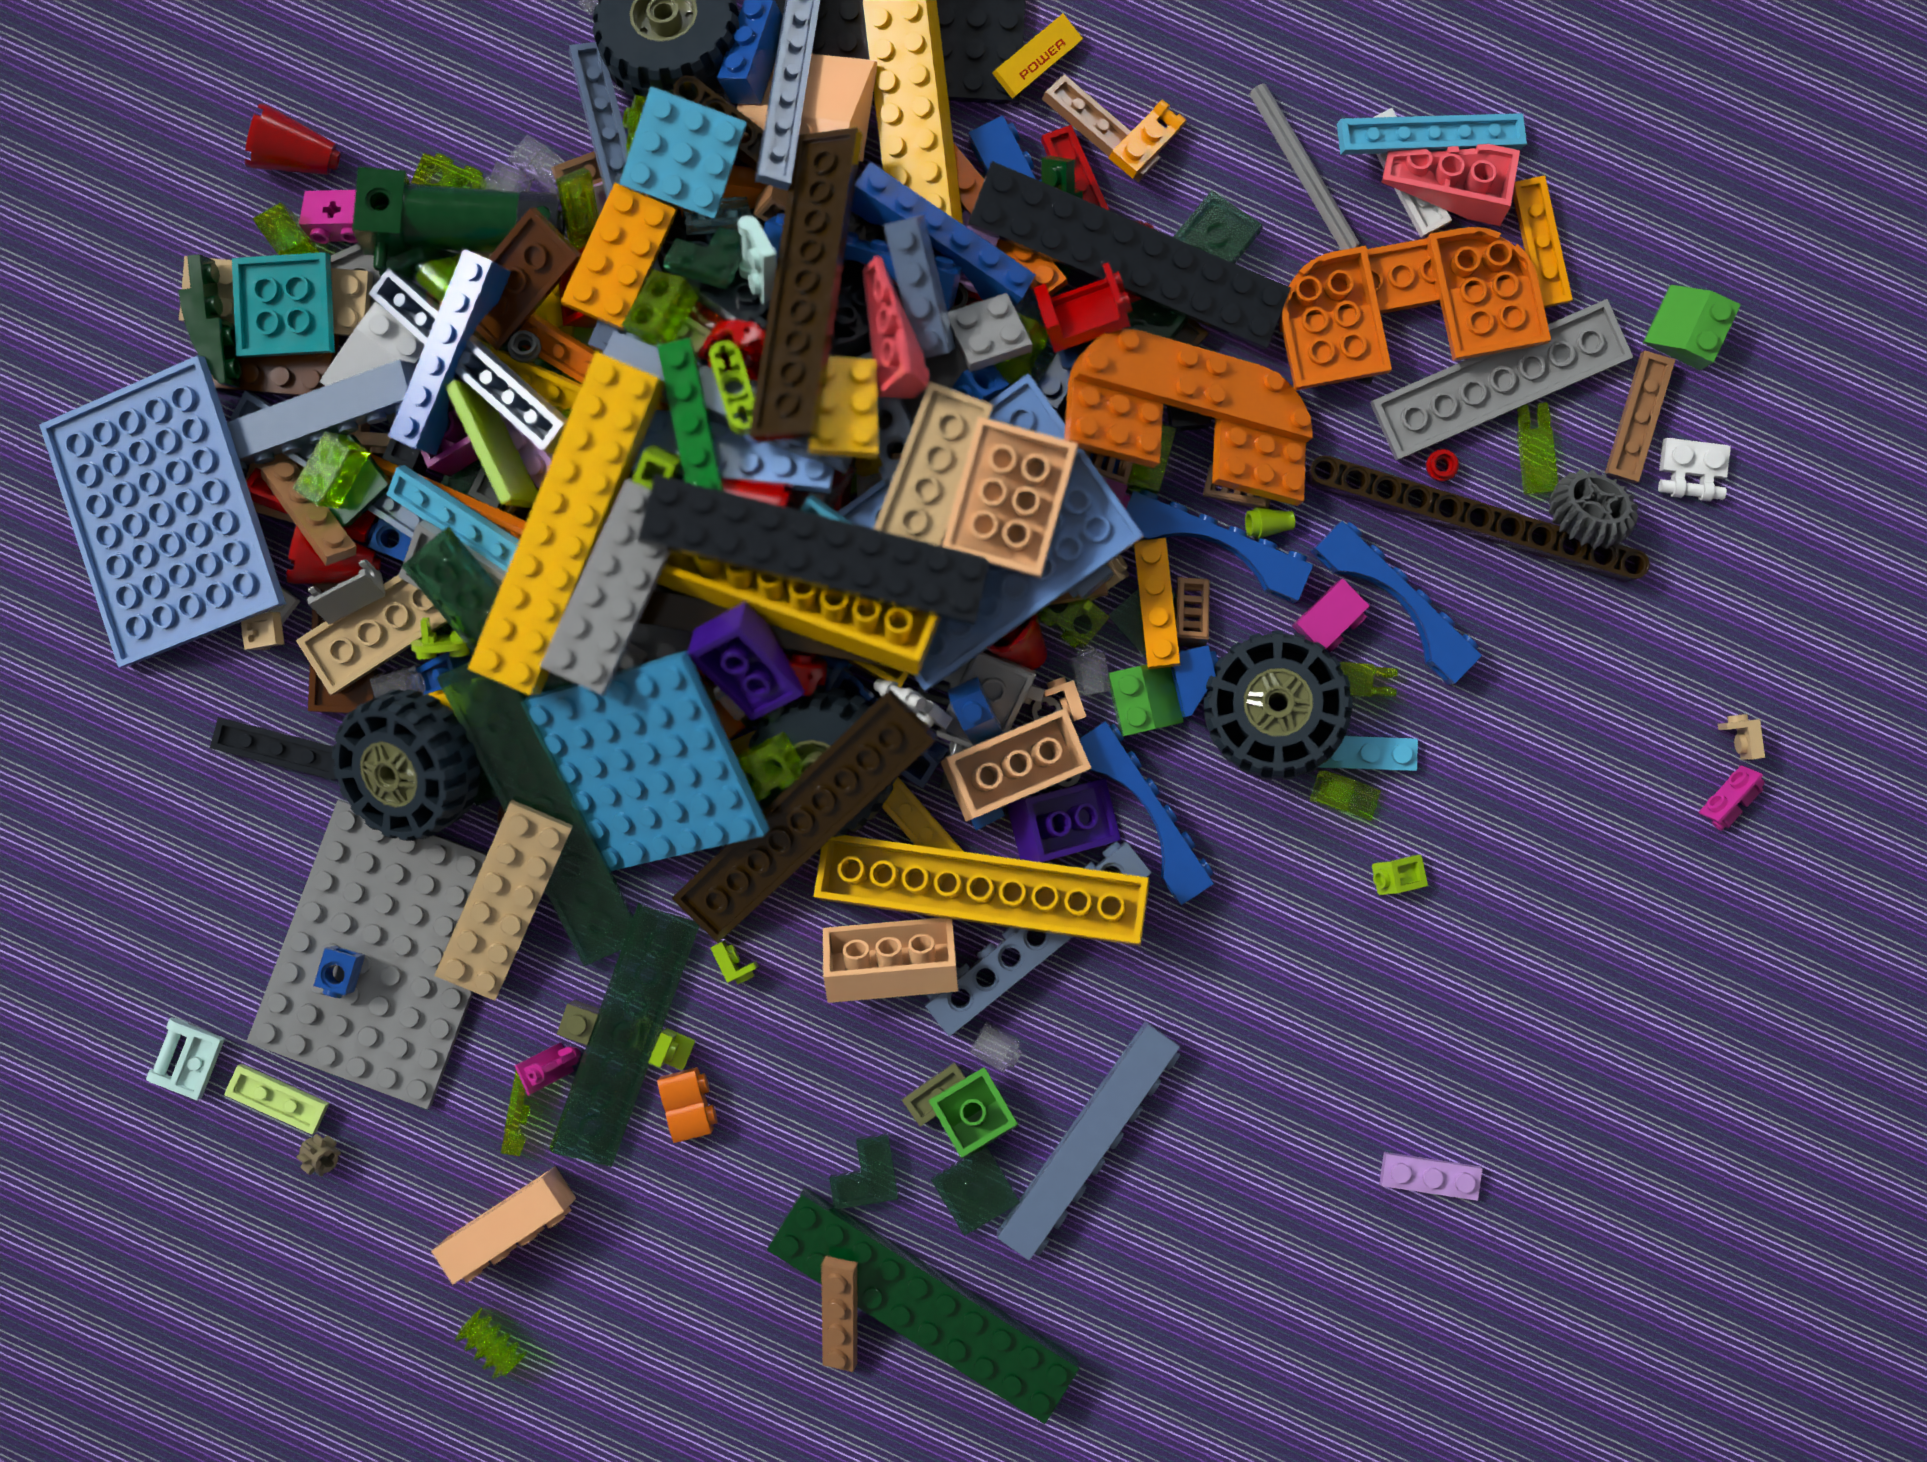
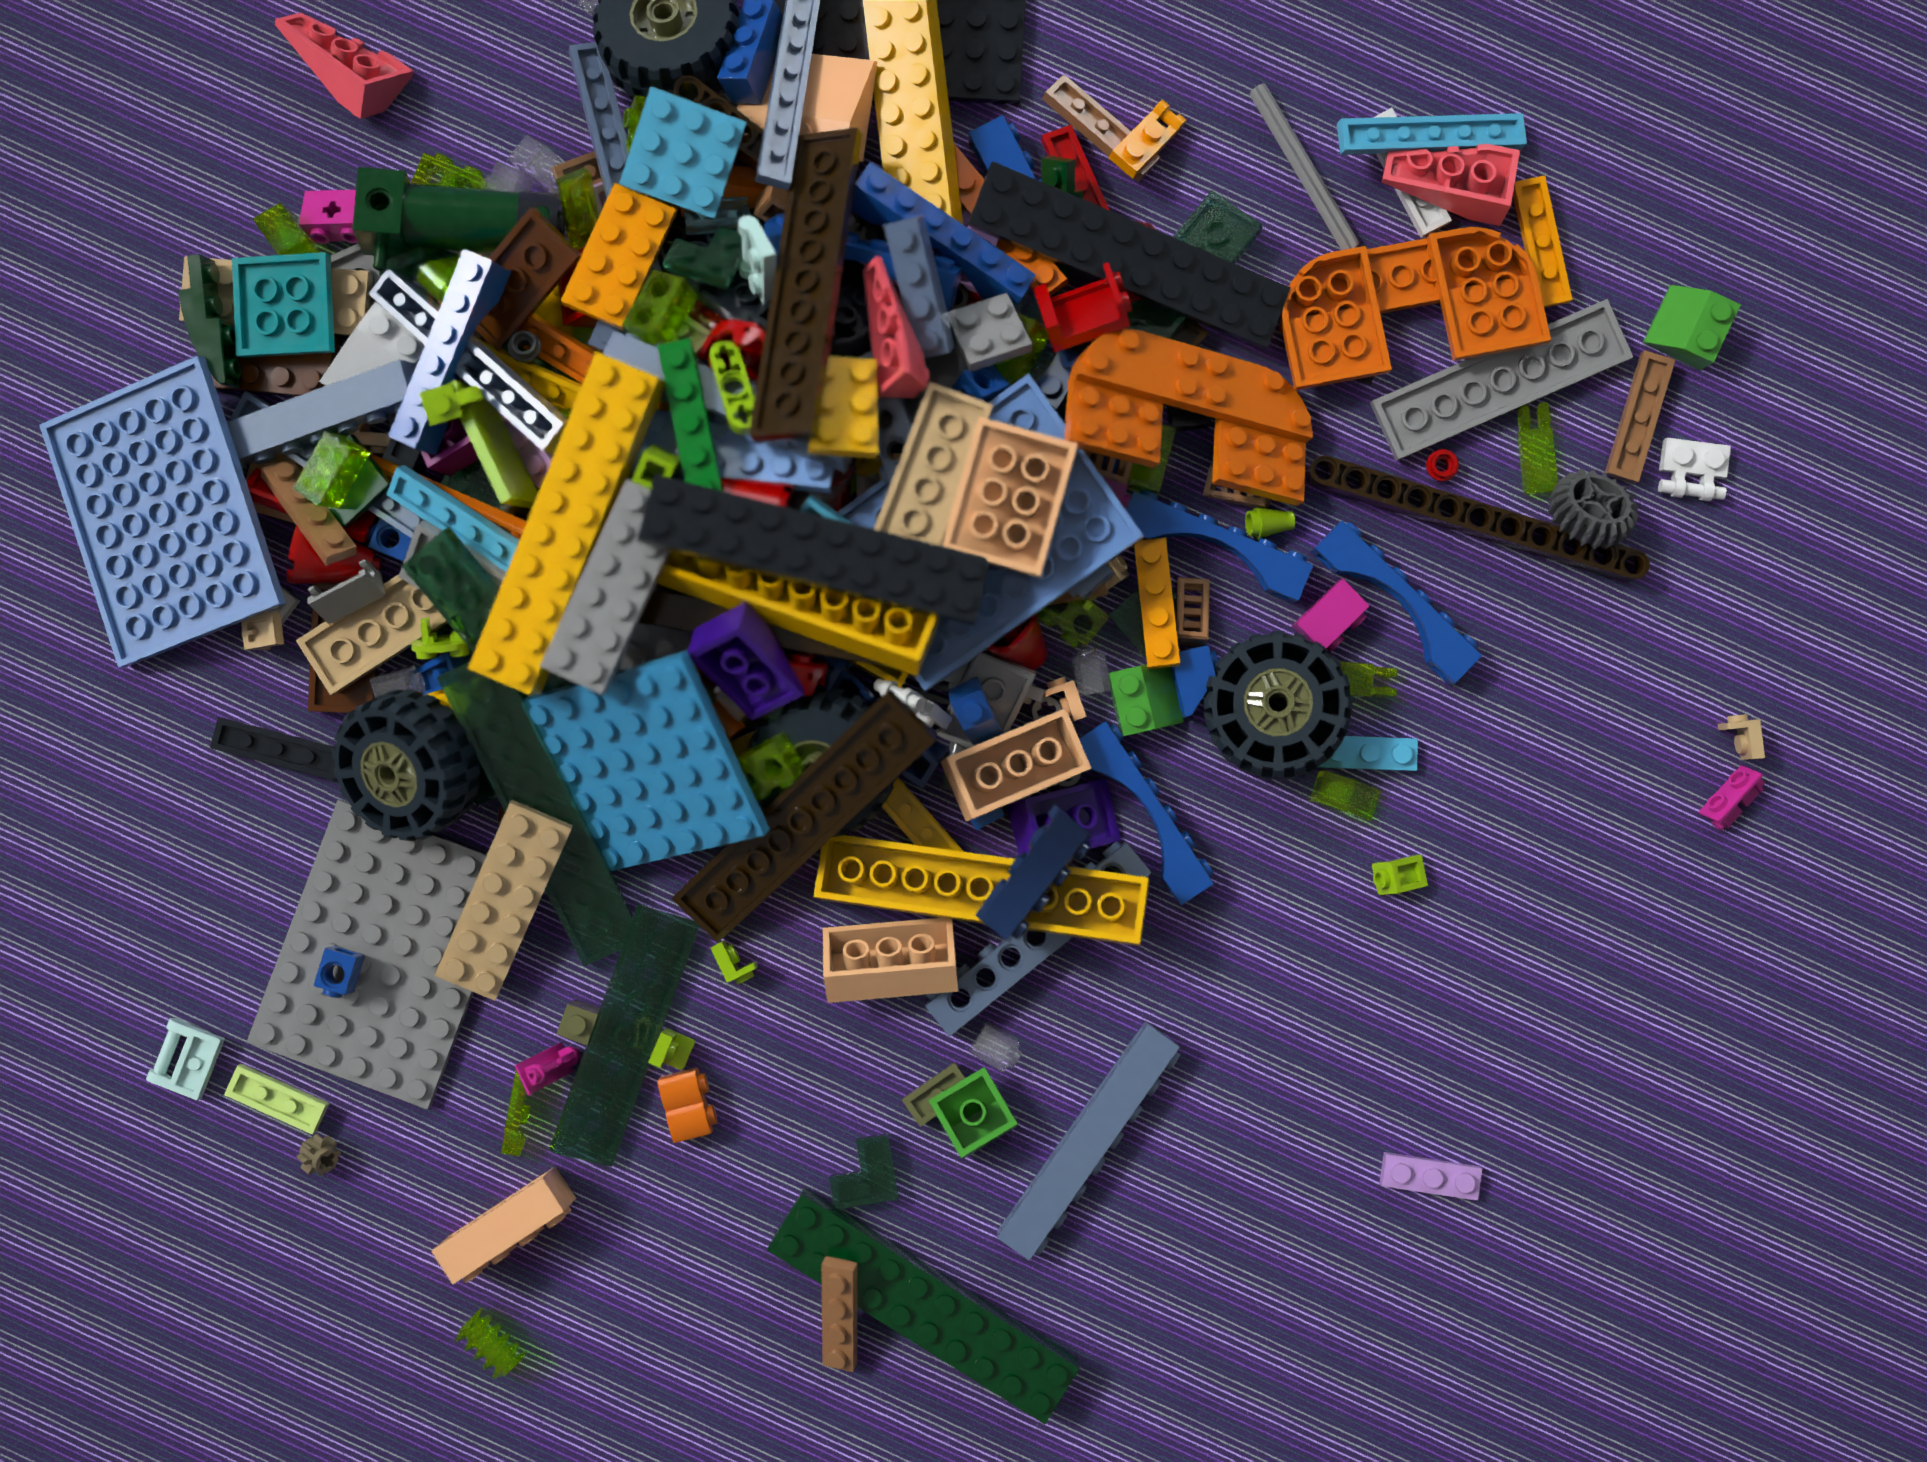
red cone [244,103,341,175] -> none
dark grey plate [468,466,503,510] -> none
clear green plate [931,1145,1020,1236] -> none
yellow tile [992,13,1083,99] -> none
none -> coral wedge [275,13,413,119]
none -> lime plate [419,383,484,426]
none -> dark blue wedge [975,805,1091,942]

